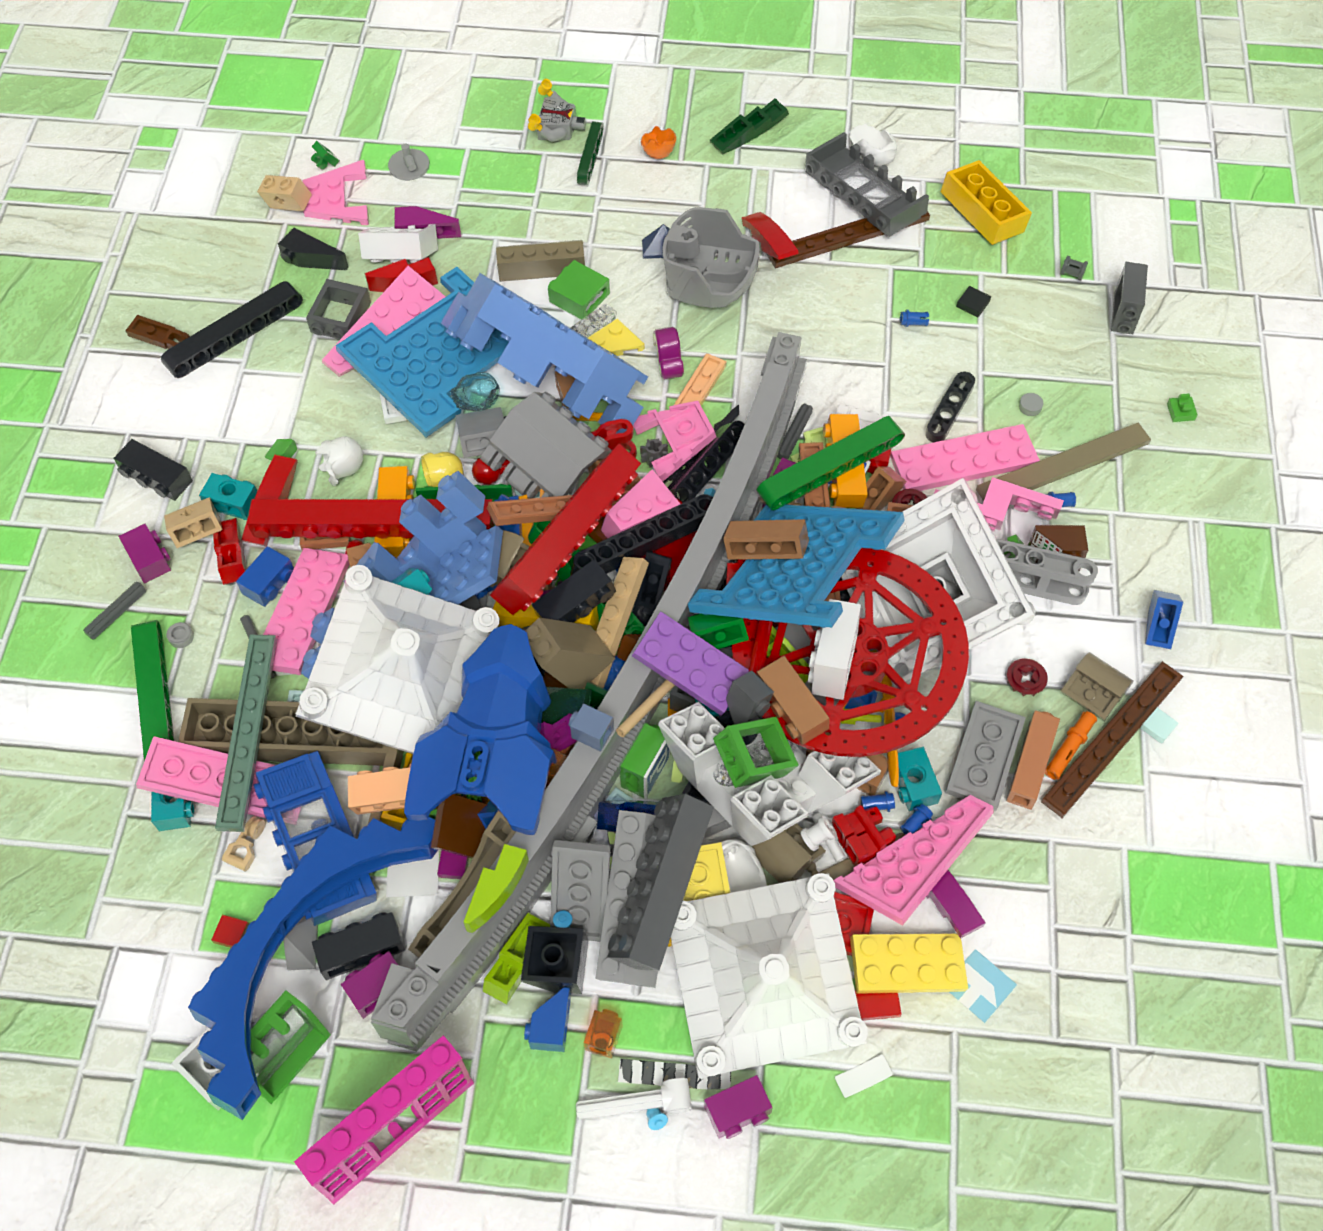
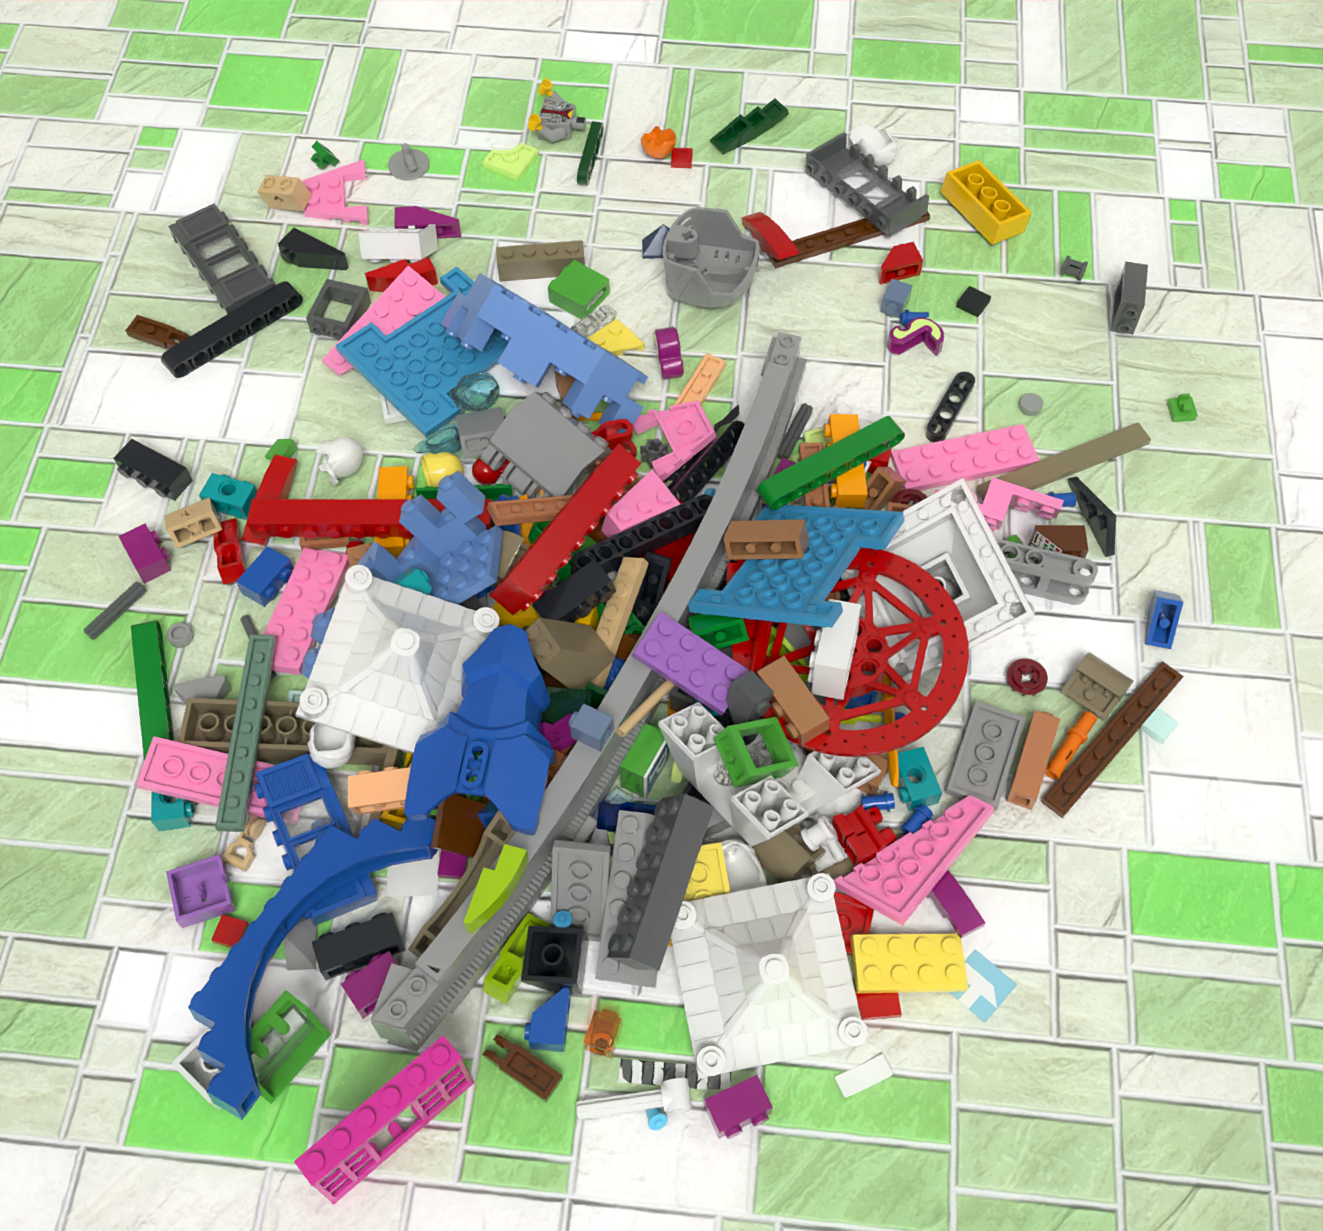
none -> medium lavender piece [166,854,236,928]
none -> dark grey window [168,203,276,314]
none -> light grey slope [173,674,231,703]
none -> white hair [307,723,356,769]
none -> clear light blue piece [414,423,462,455]
none -> yellowish green tile [482,143,539,181]
none -> reddish brown hinge [482,1034,563,1103]
none -> red tile [671,148,693,169]
none -> red slope [878,241,923,285]
none -> sand blue brick [880,279,913,318]
none -> magenta animal [887,317,944,356]
none -> black wing [1068,476,1116,557]

